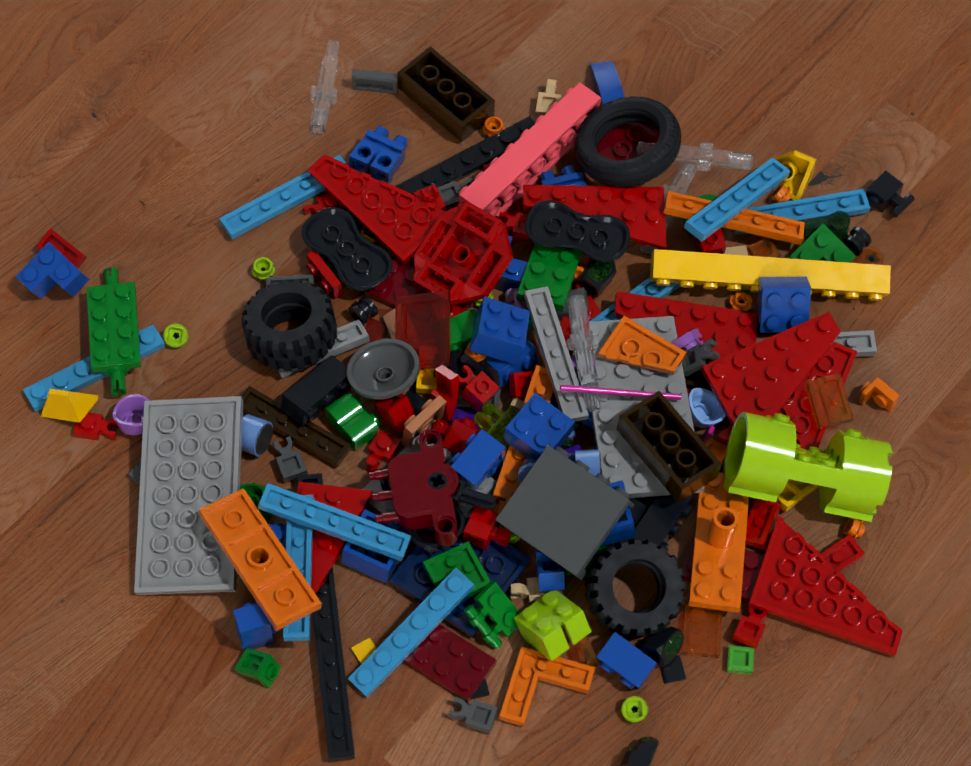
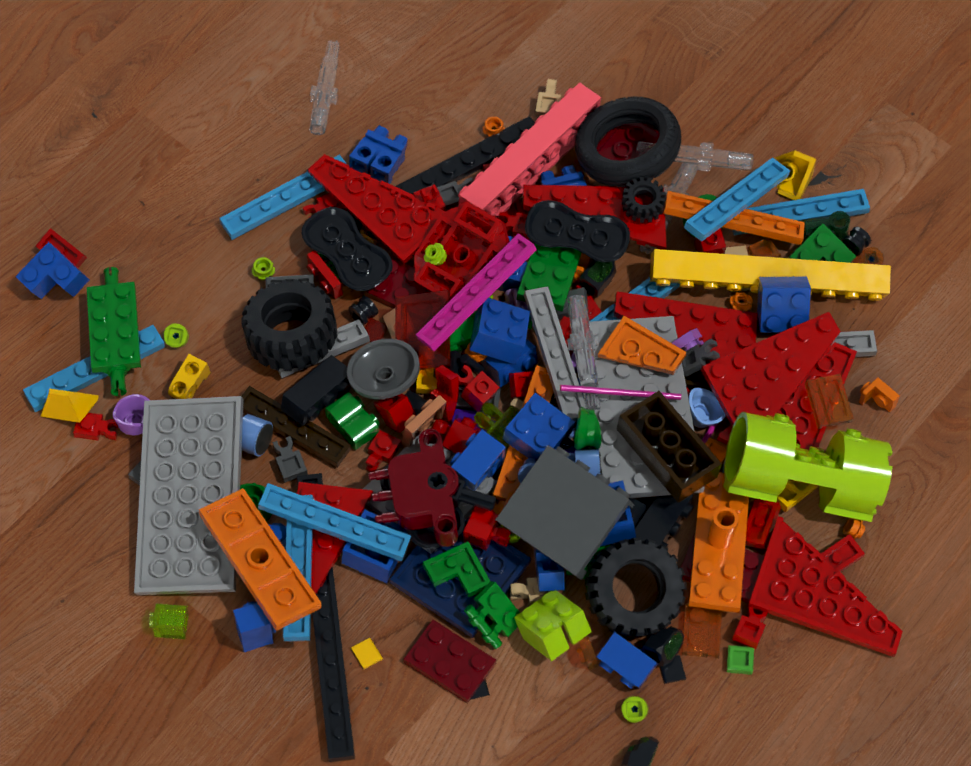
green bracket [234,648,281,688] -> none
dark azure plate [348,568,475,698] -> none
dark grey plate [352,69,398,93] -> none
dark brown brick [398,46,495,142] -> none
dark grey plate [449,697,498,734] -> none
orange plate [499,646,596,727] -> none
blue slope [590,61,624,106] -> none
orange plate [770,184,792,204] -> none
black brick [866,171,915,218] -> none
none -> clear neon green brick [149,604,189,639]
none -> yellow leg [168,354,211,399]
none -> dark pink plate [416,233,537,351]
none -> lime plate [424,243,447,266]
none -> green piece [574,406,601,450]
none -> black tyre [622,177,666,223]

